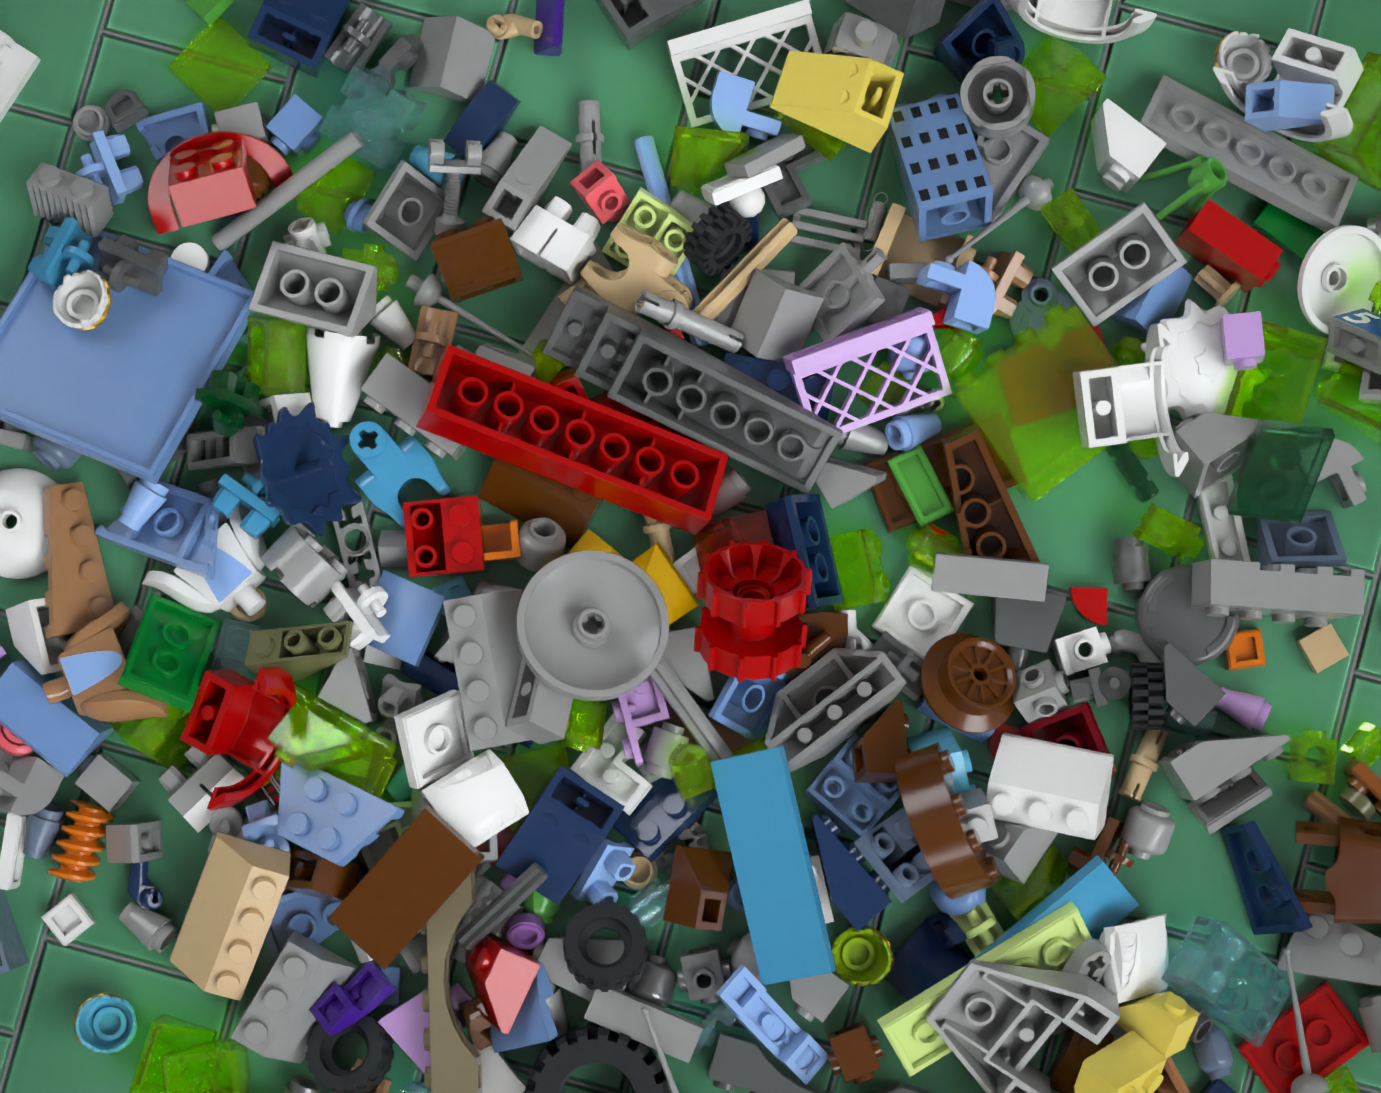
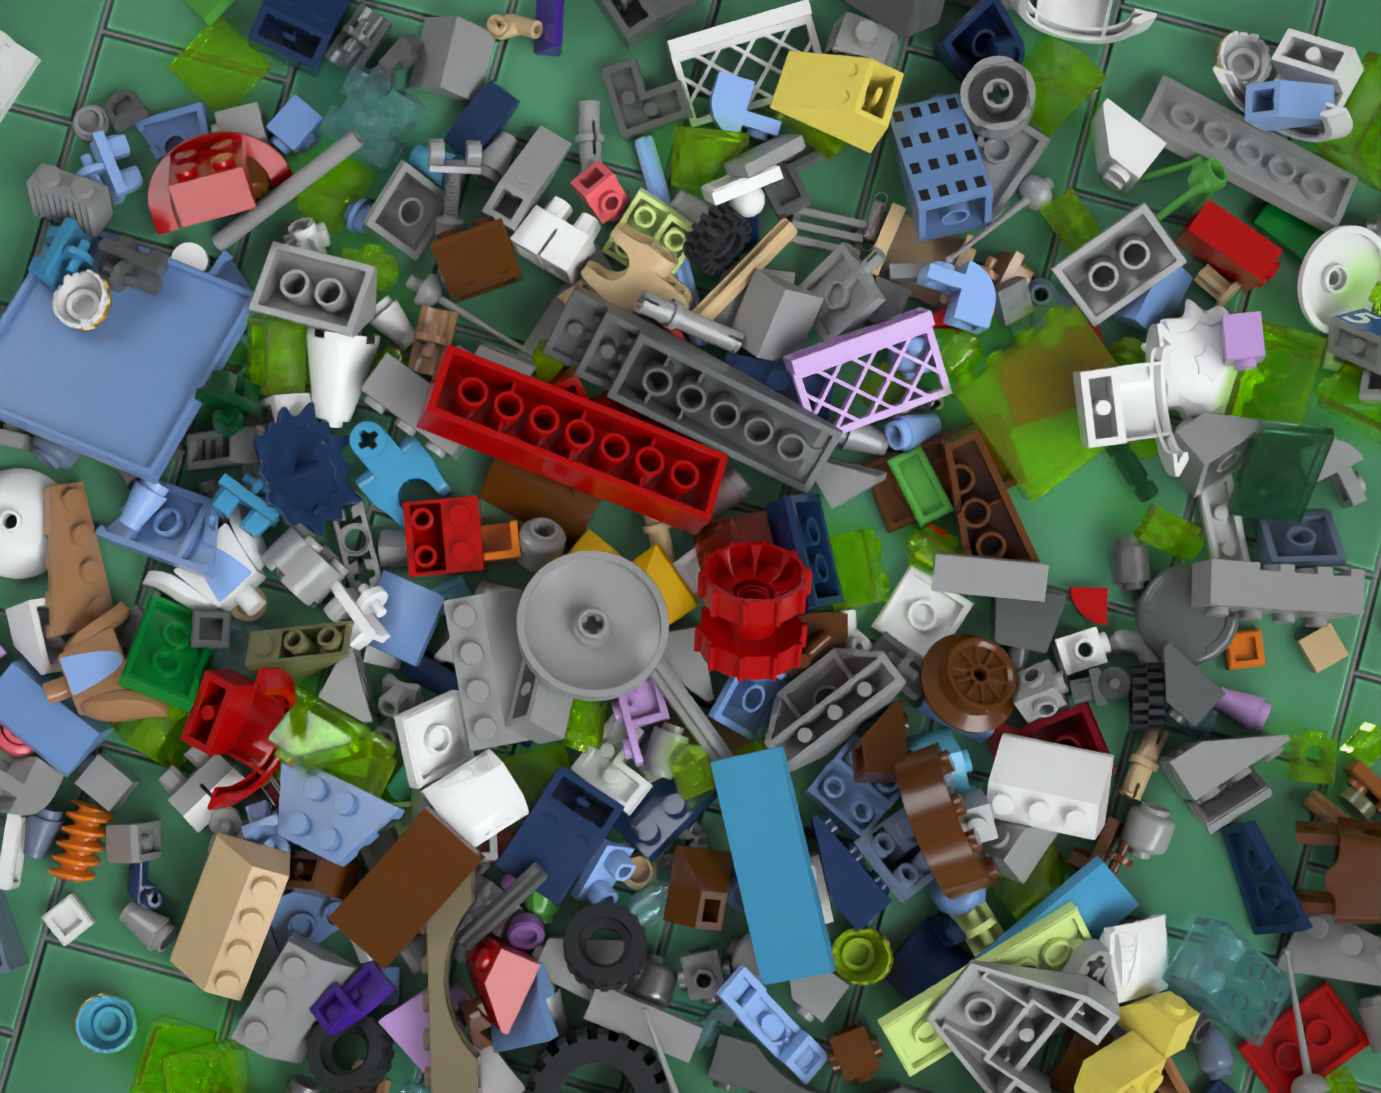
none -> dark grey slope [191,609,231,649]
none -> dark grey plate [601,57,693,141]
none -> flat silver tile [994,276,1034,326]

